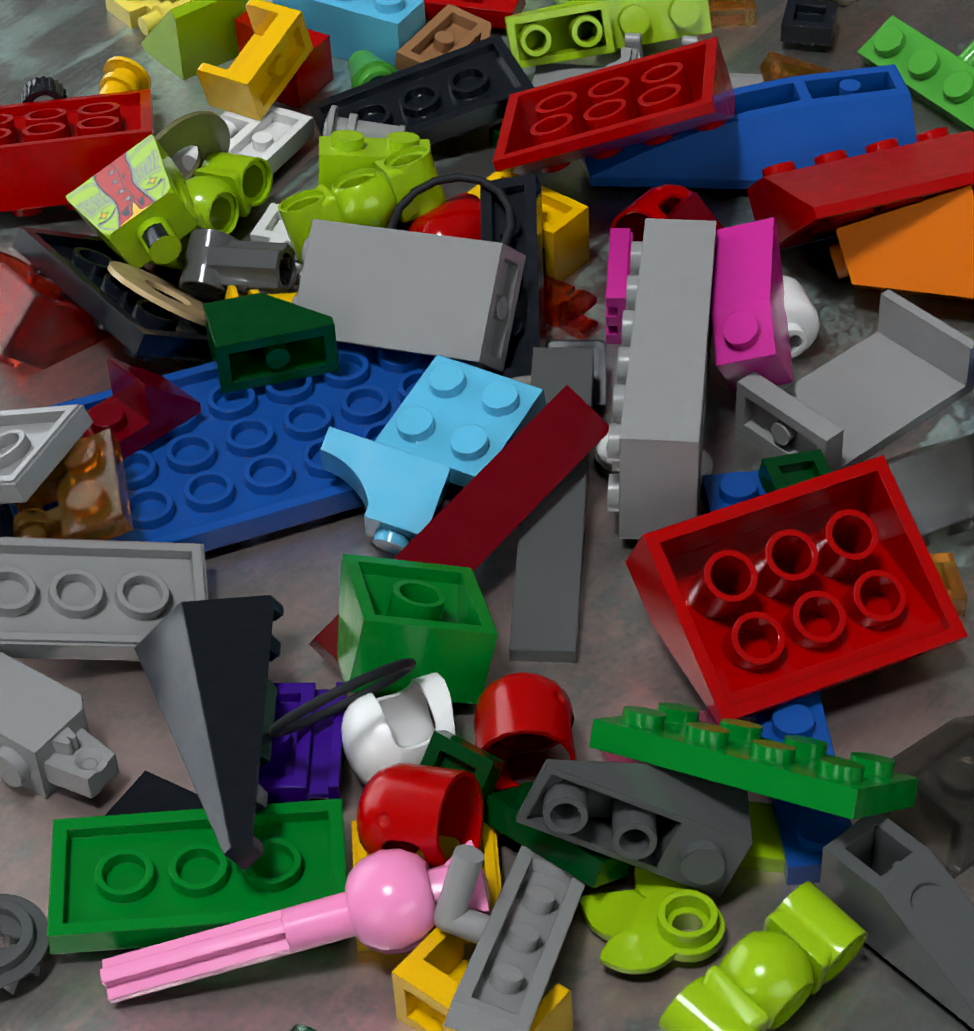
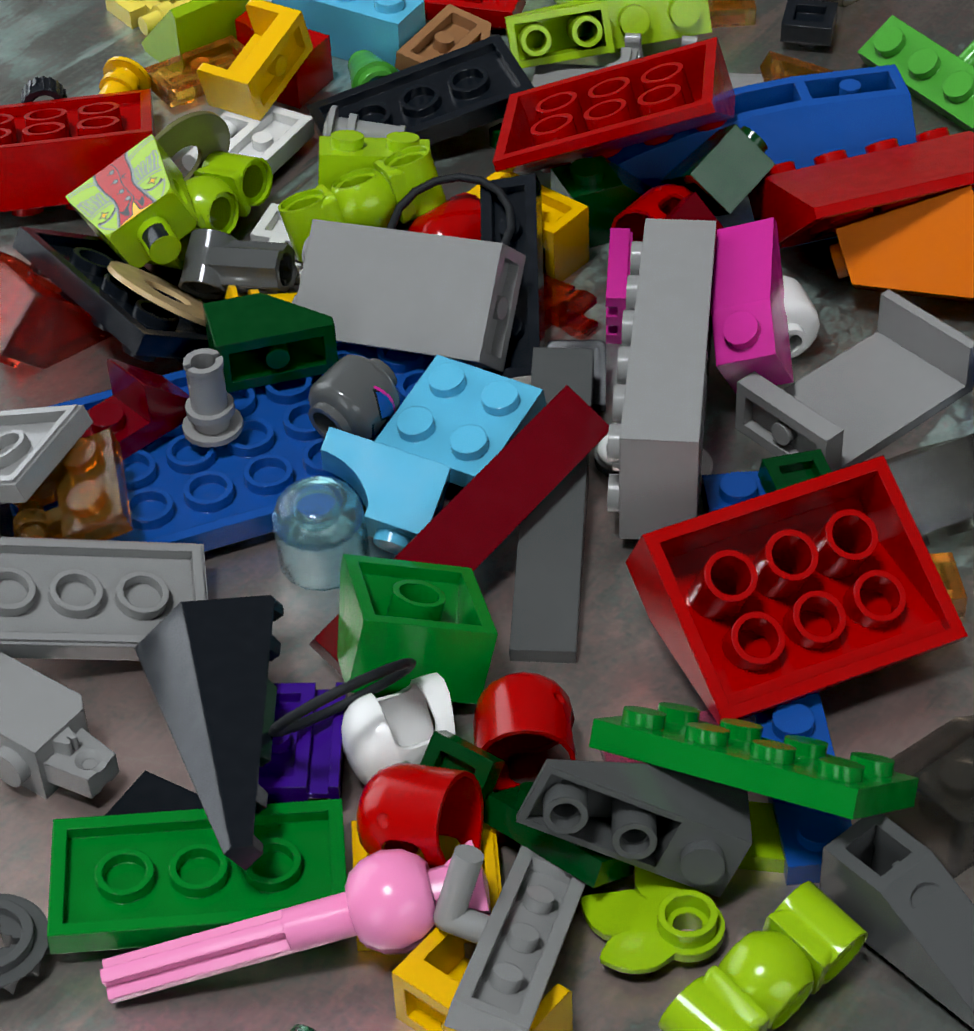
none -> clear orange plate [144,35,245,108]
none -> light grey pin [182,348,244,447]
none -> clear light blue helmet [272,475,370,591]
none -> dark grey head [308,354,400,440]
none -> dark green slope [551,155,652,248]
none -> dark green slope [661,124,775,216]

